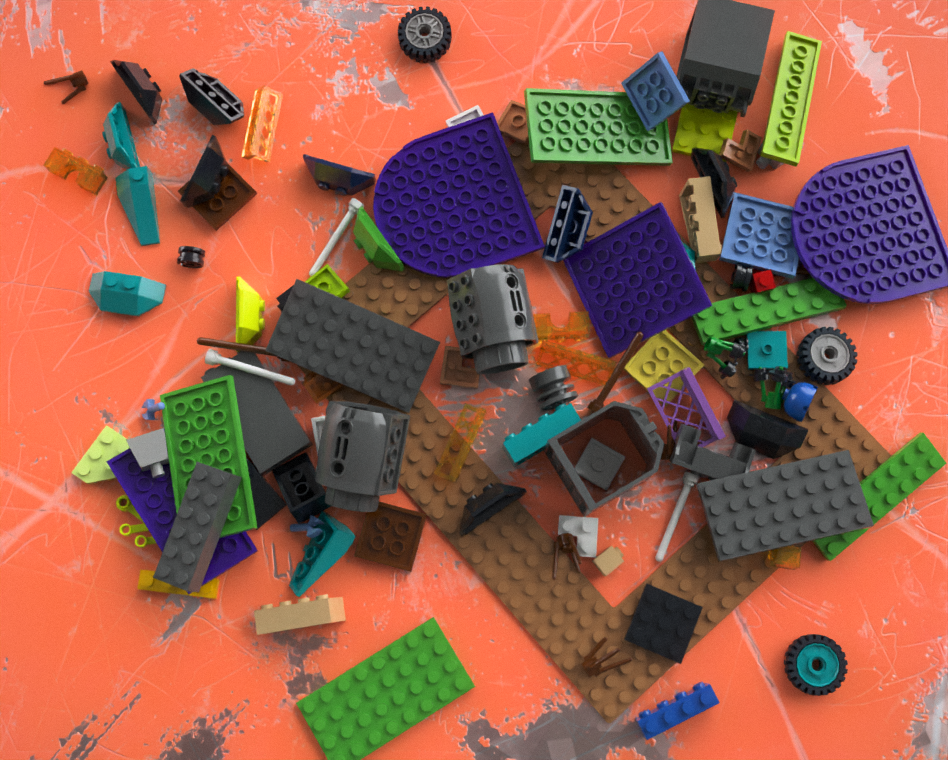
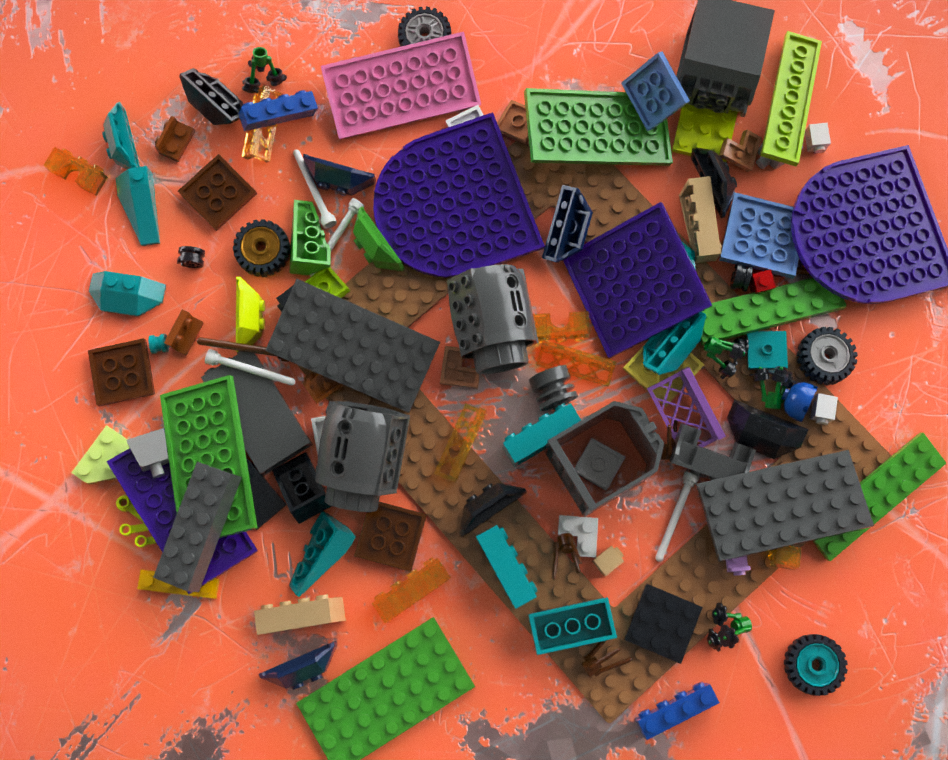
reddish brown plant [43,70,89,104] -> none
black wedge [110,60,162,124] -> none
medium blue bar [142,399,165,420] -> none
black wedge [180,135,229,208] -> none
medium blue bar [290,515,324,538] -> none
reddish brown piece [587,332,643,413] -> none
none -> reddish brown plate [88,338,155,406]
none -> teal wheel [148,333,169,354]
none -> dark orange bracket [155,116,195,162]
none -> dark orange bracket [164,309,204,355]
none -> wheel [233,219,290,277]
none -> blue brick [238,90,318,131]
none -> plant [242,47,287,93]
none -> dark blue wedge [259,641,337,690]
none -> bright green wedge [289,200,331,275]
none -> white piece [293,149,337,229]
none -> bright pink plate [321,32,481,140]
none -> clear yellow brick [372,557,451,624]
none -> teal brick [476,525,538,609]
none -> teal brick [528,597,617,655]
none -> teal wedge [643,312,706,375]
none -> black plant [707,603,752,652]
none -> lavender bracket [726,556,751,576]
none -> white brick [805,122,831,153]
none -> white brick [810,393,838,425]

